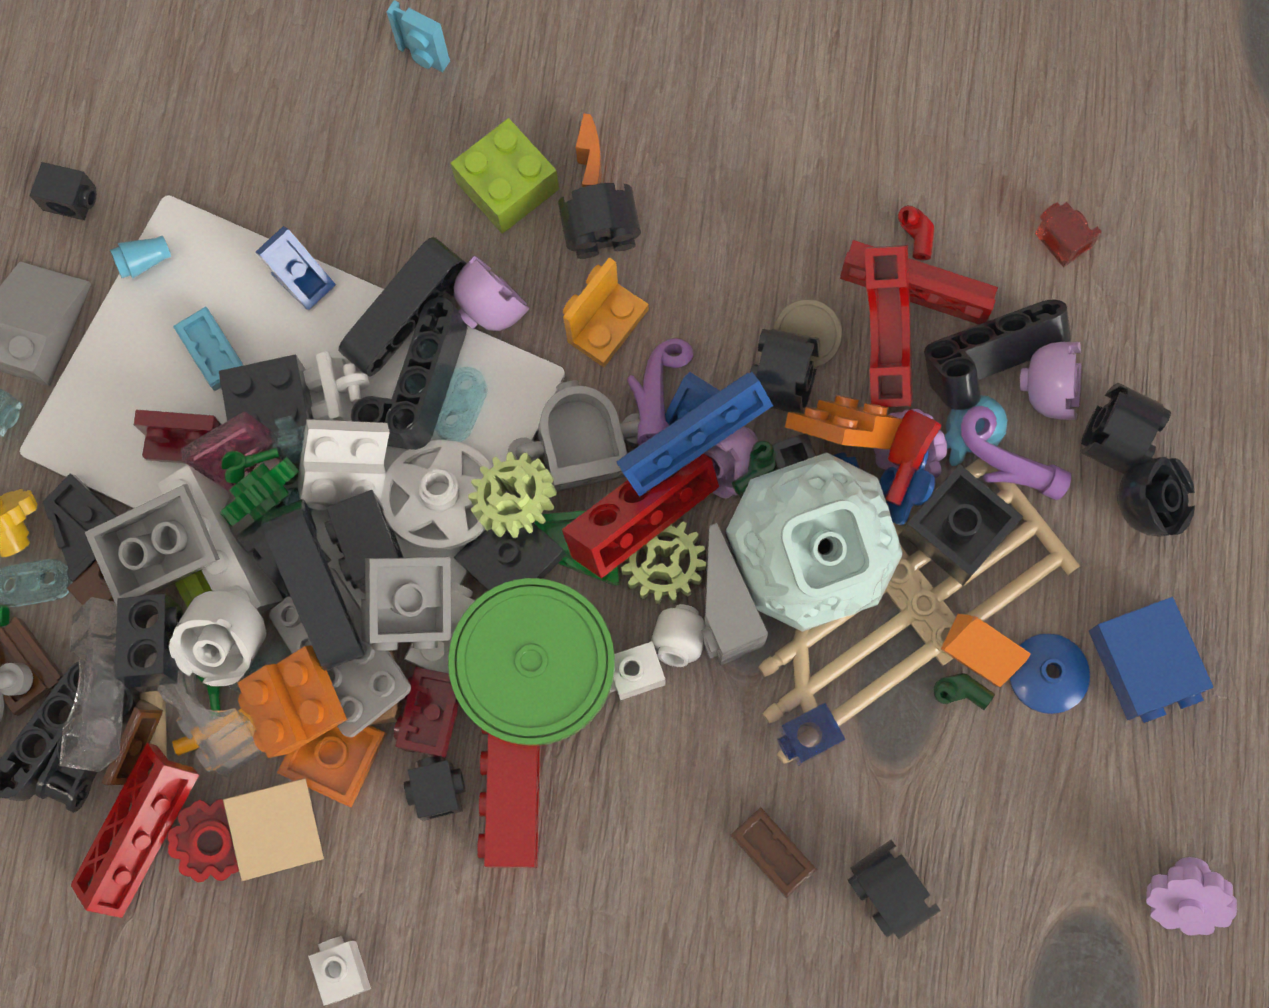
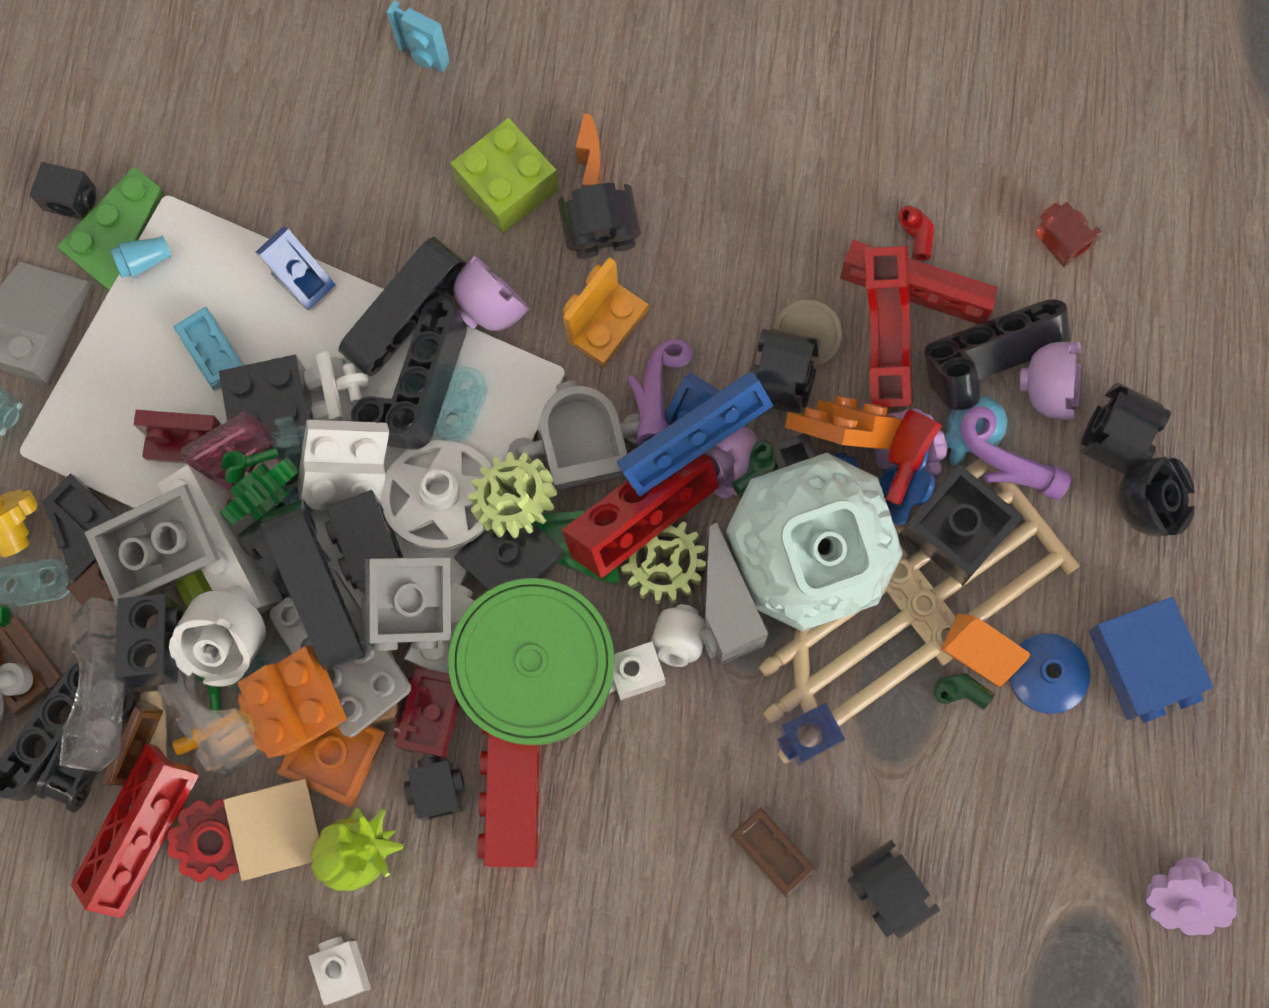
none -> bright green wing [57,167,165,291]
none -> lime hair [311,808,403,891]

